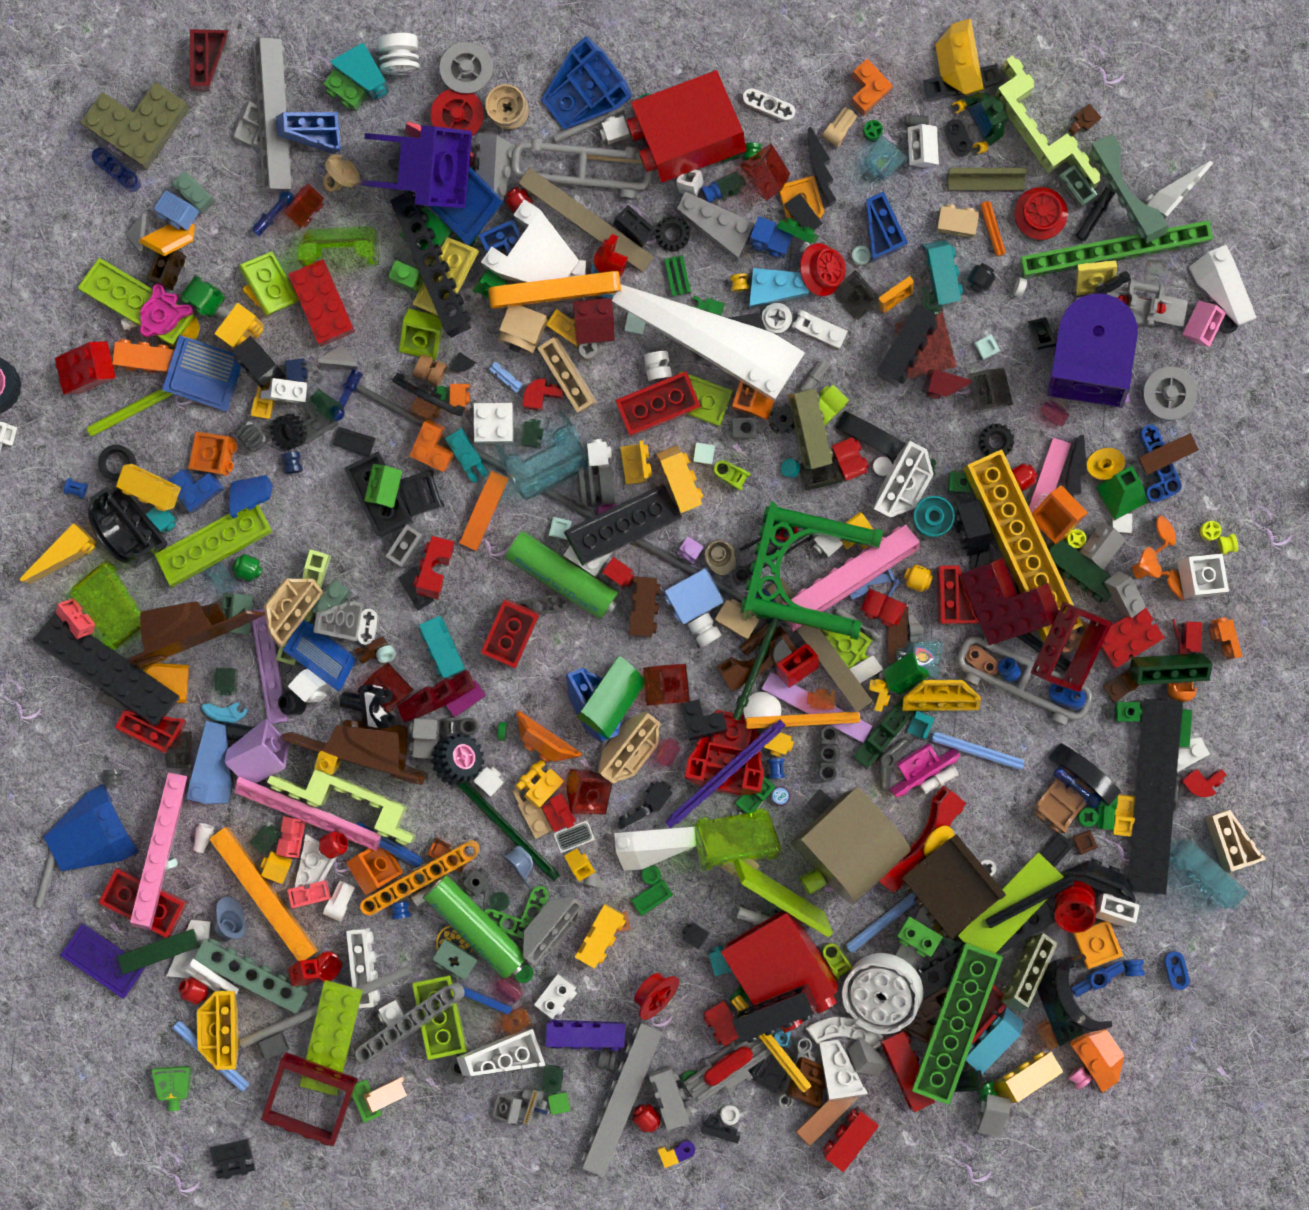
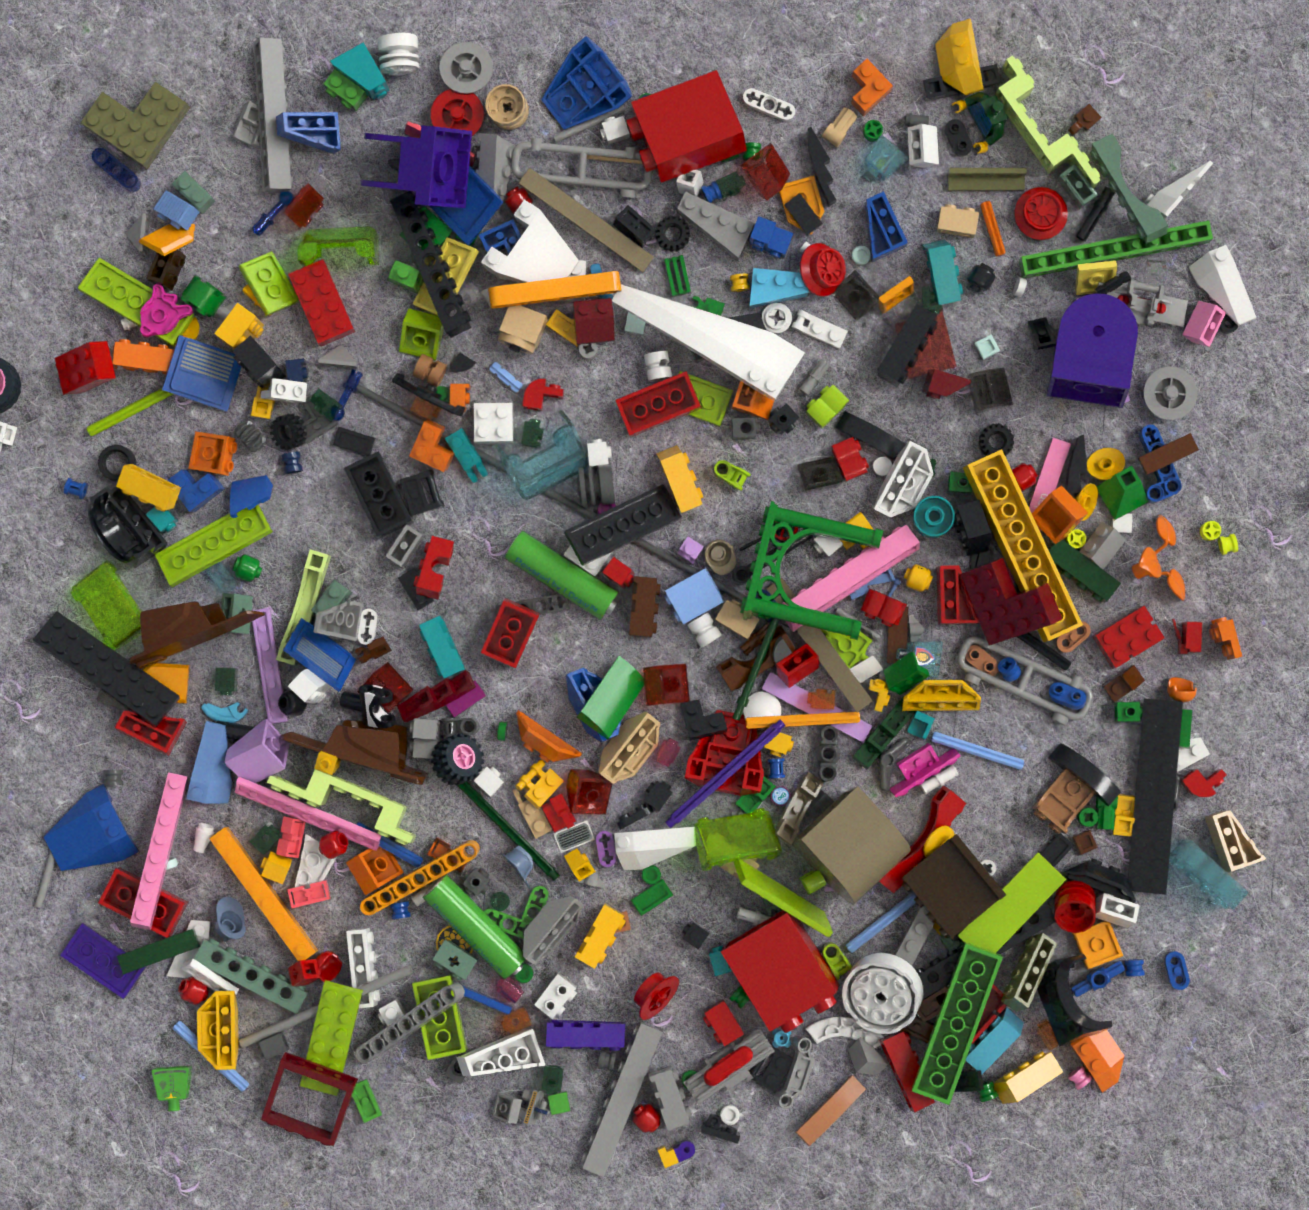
yellow slope [20,523,97,584] -> none
coral piece [56,598,95,639] -> none
clear smoke wing [165,731,192,768] -> none
dark red wedge [190,29,228,92] -> none
black plate [210,1138,256,1179] -> none
tan wedge [264,579,324,647] -> none
tan tile [323,154,360,192] -> none
white piece [323,880,355,922] -> none
light nougat panel [363,1077,407,1112] -> none
bright green panel [364,464,402,508] -> none
light aqua tile [376,645,396,663] -> none
orange slope [460,471,509,551] -> none
green brick [472,269,506,300] -> none
tan brick [538,337,598,413] -> none
light aqua tile [549,517,572,540] -> none
red brick [594,234,628,278] -> none
yellow bracket [621,440,652,485] -> none
light aqua tile [693,442,715,465] -> none
yellow axle [731,995,811,1092] -> none
black brick [732,984,817,1043] -> none
green plate [777,218,819,244] -> none
teal tile [781,458,800,478] -> none
olive brick [787,388,833,469] -> none
reddish brown slope [787,1057,827,1108] -> none
white wing [819,1040,868,1101] -> none
red brick [822,1107,879,1173] -> none
bright green brick [896,916,943,957] -> none
light grey brick [975,1094,1010,1137] -> none
black axle [986,876,1074,928] -> none
dark red window [1030,602,1113,692] -> none
clear pink brick [1040,400,1070,427] -> none
clear blue pin [1053,766,1101,808] -> none
light grey brick [1104,571,1146,618] -> none
dark green brick [1129,653,1212,685] -> none
white brick [1177,554,1229,599] -> none
none -> medium lavender beam [596,831,616,867]
none -> dark tan slope [775,772,824,845]
none -> yellow dish [1075,483,1098,521]

